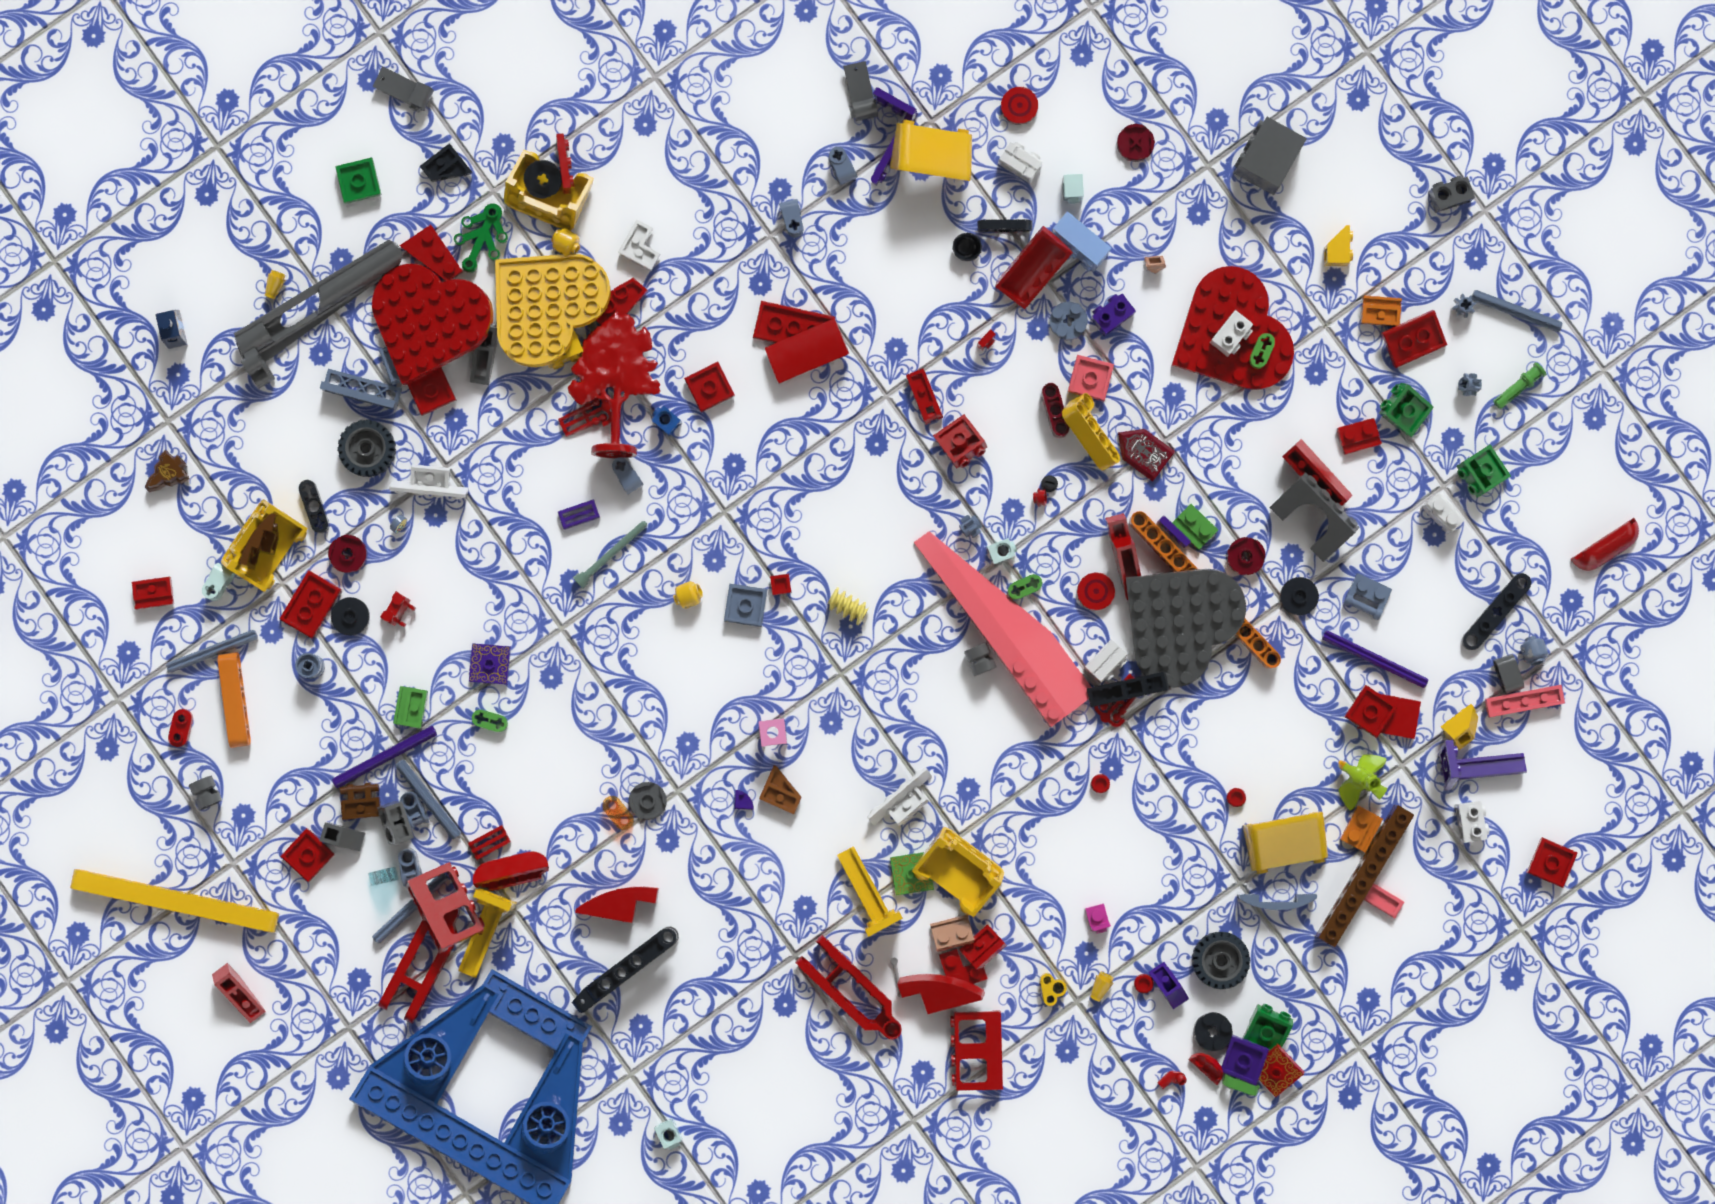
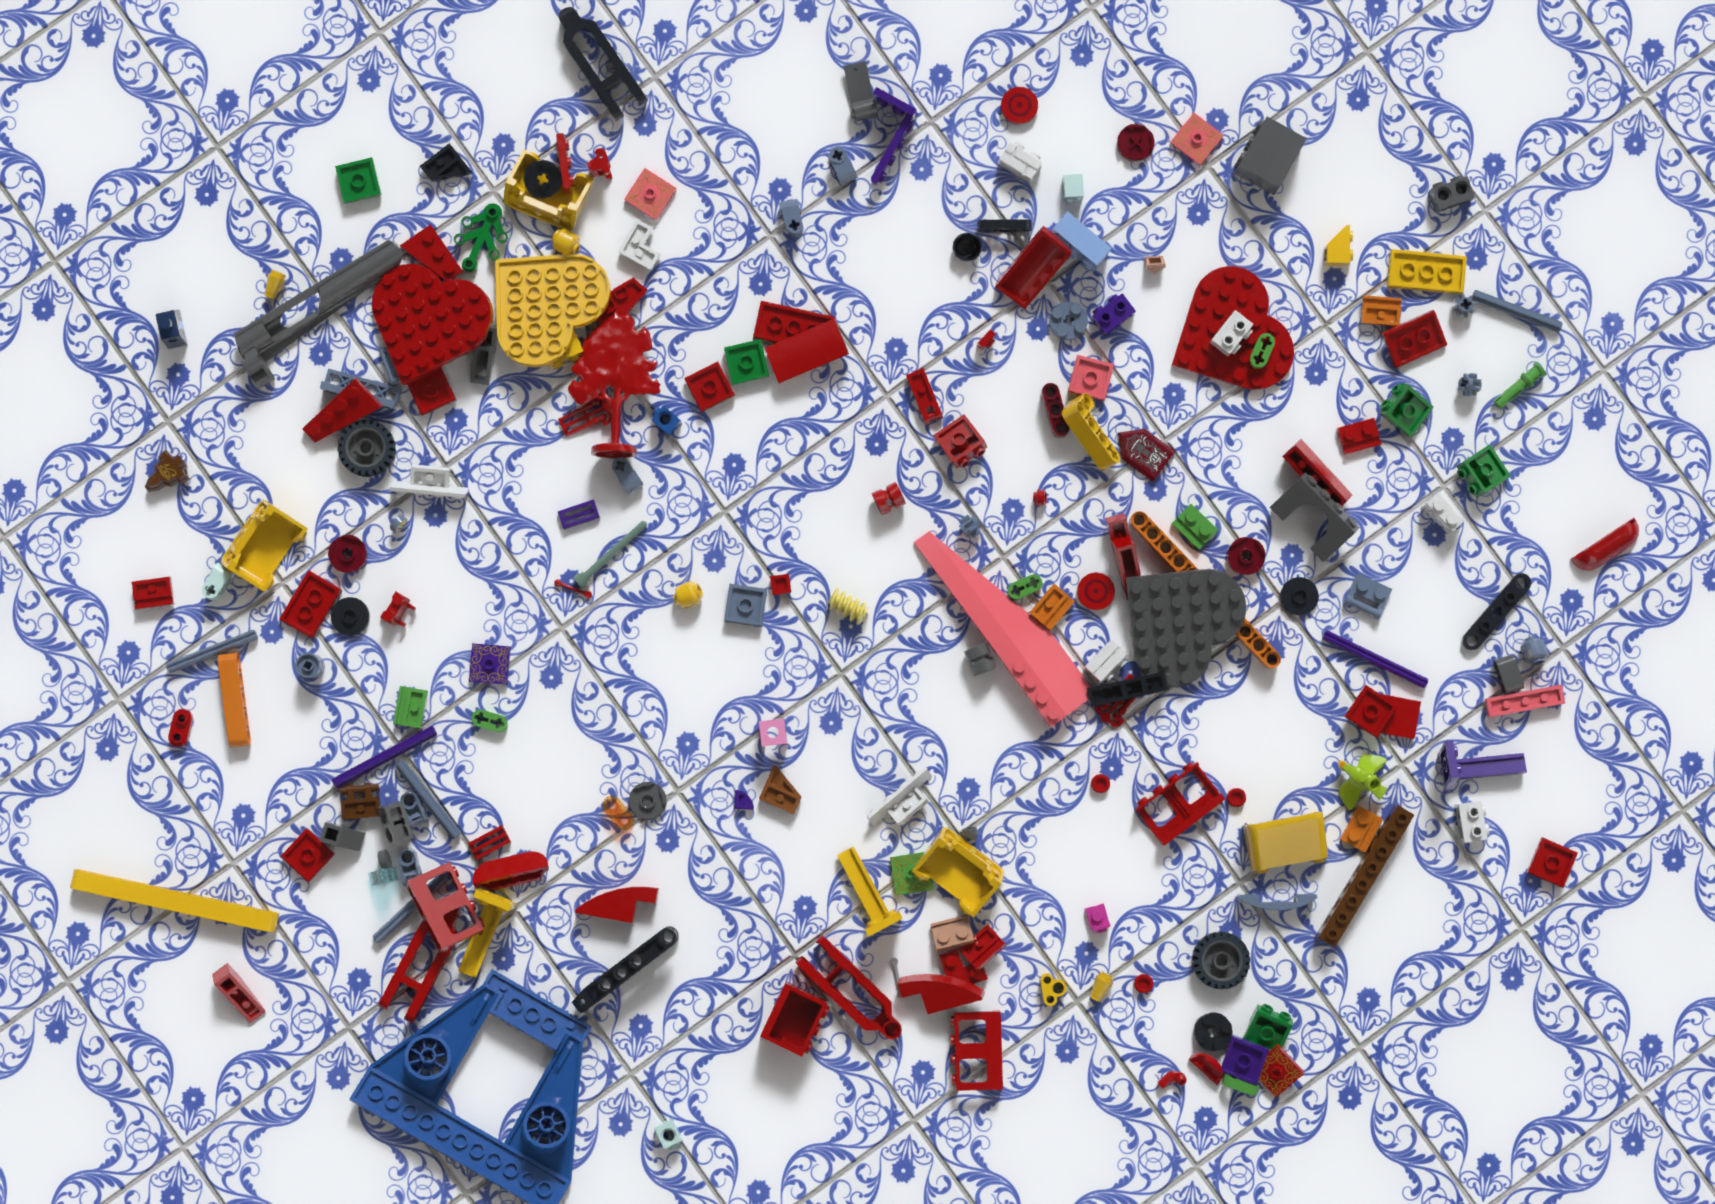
dark grey wheel [188,775,222,810] -> none
reddish brown slope [239,513,279,570] -> none
black beam [298,480,330,533] -> none
dark grey door [373,66,434,113] -> none
yellow windscreen [890,120,972,181] -> none
light aqua brick [986,538,1017,566] -> none
black piece [1041,475,1058,492] -> none
dark purple slope [1148,962,1189,1010] -> none
dark purple tile [1157,515,1191,548] -> none
coral tile [1364,884,1404,918] -> none
yellow slope [1440,704,1478,750] -> none
none -> red wing [302,378,383,443]
none -> dark grey tile [377,849,392,870]
none -> red hinge [554,579,592,599]
none -> black piece [559,7,648,122]
none -> red piece [587,148,613,180]
none -> coral plate [624,168,677,220]
none -> green plate [724,339,770,385]
none -> red container [760,981,829,1057]
none -> red wheel [871,482,906,515]
none -> dark grey hinge [962,827,978,841]
none -> orange plate [1029,584,1075,630]
none -> red window [1134,762,1225,846]
none -> coral plate [1170,113,1224,166]
none -> yellow tile [1387,249,1467,295]

